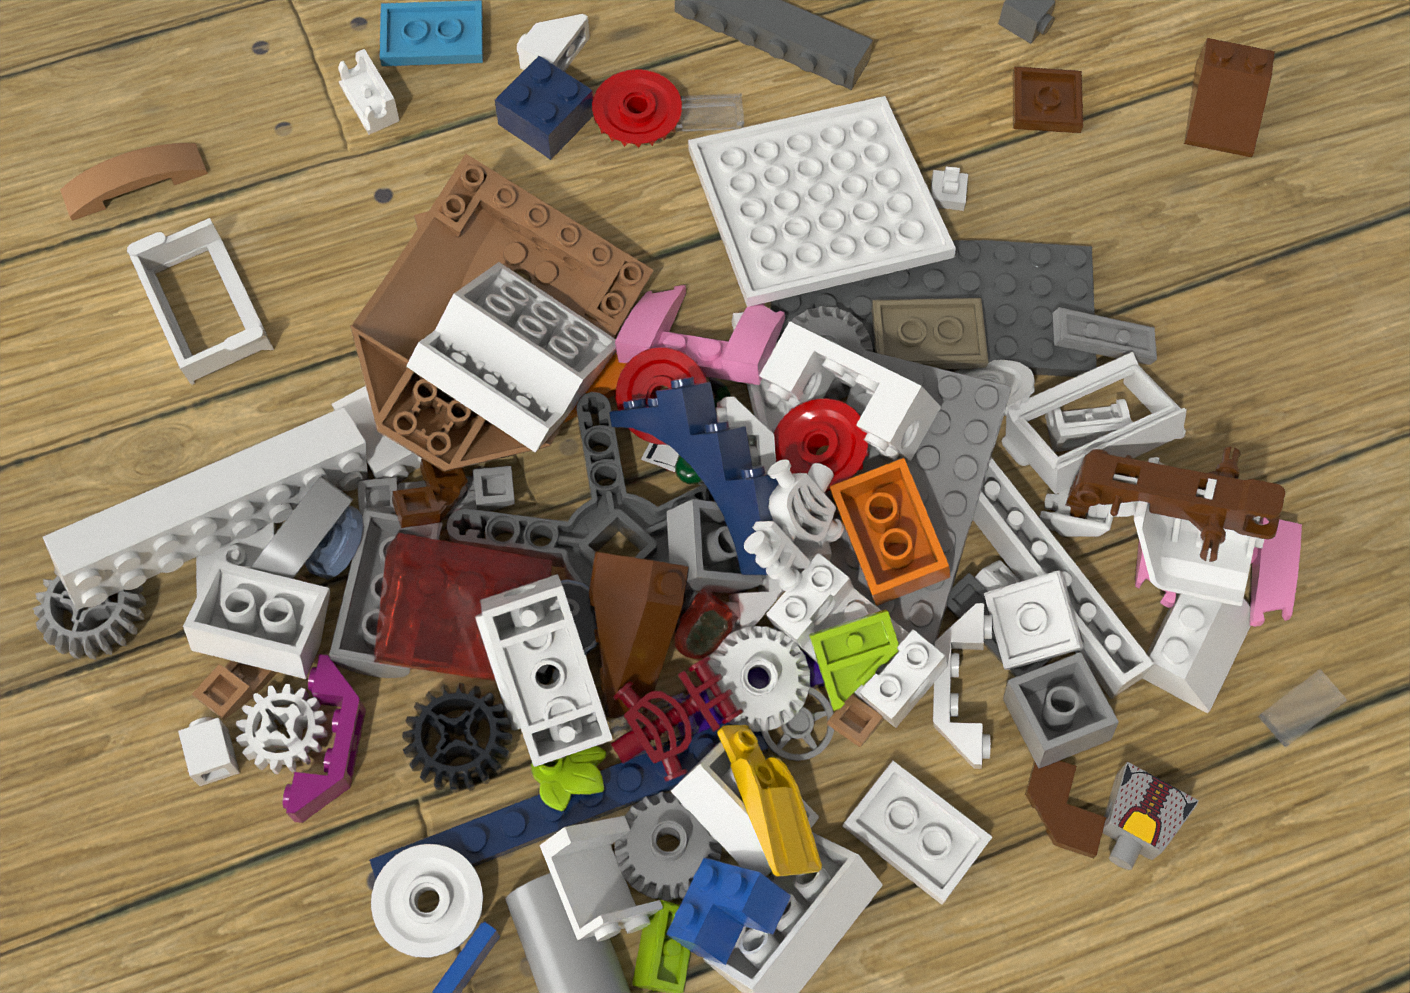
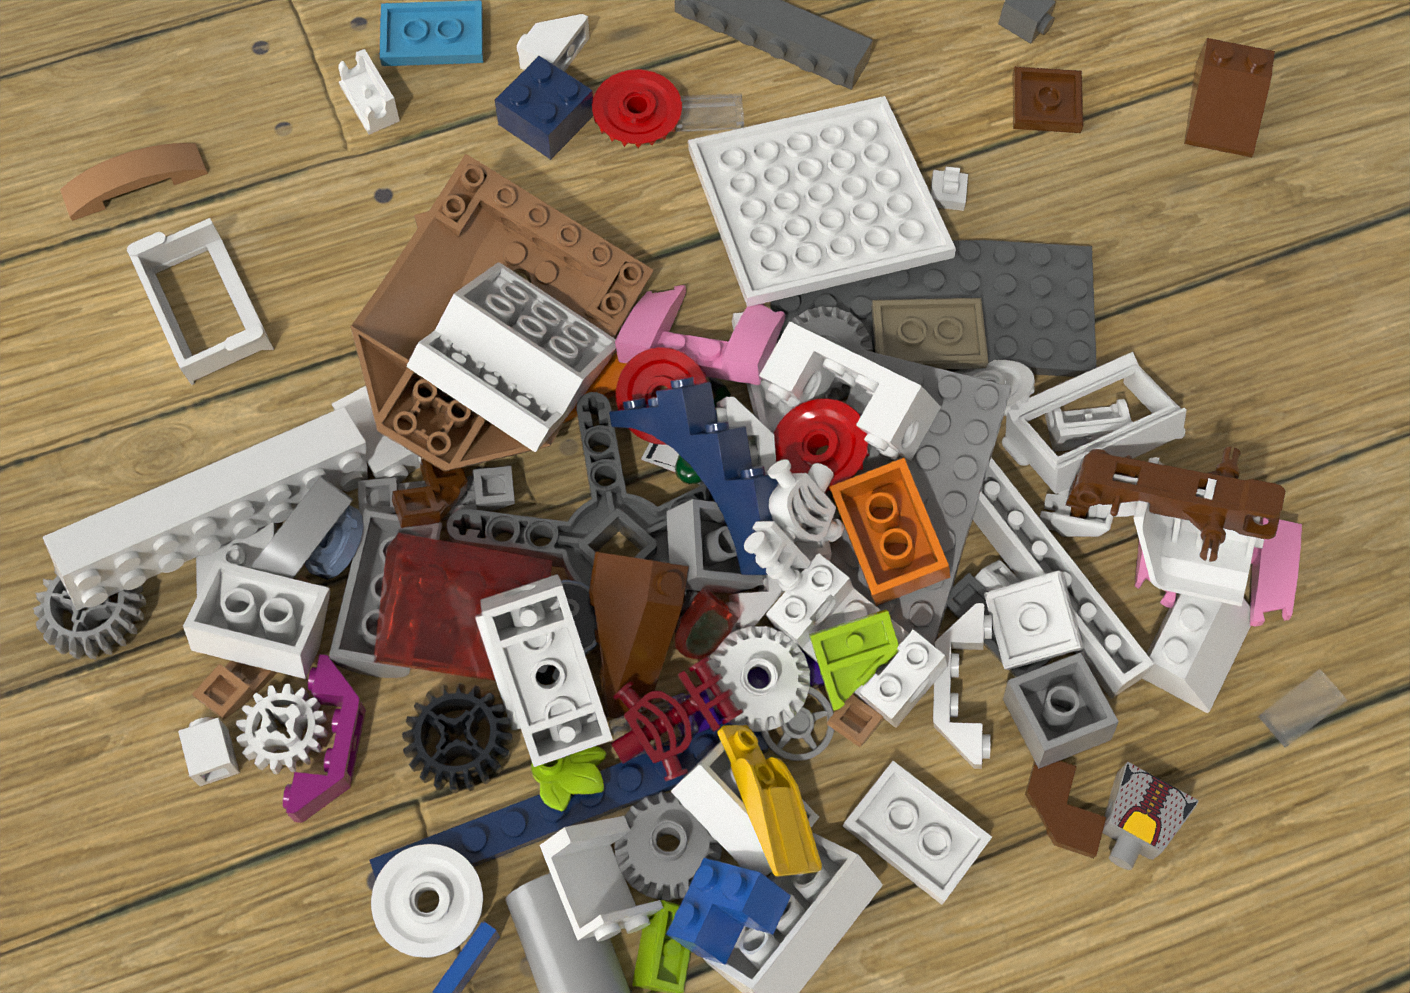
light grey tile [1053,307,1157,365] -> none

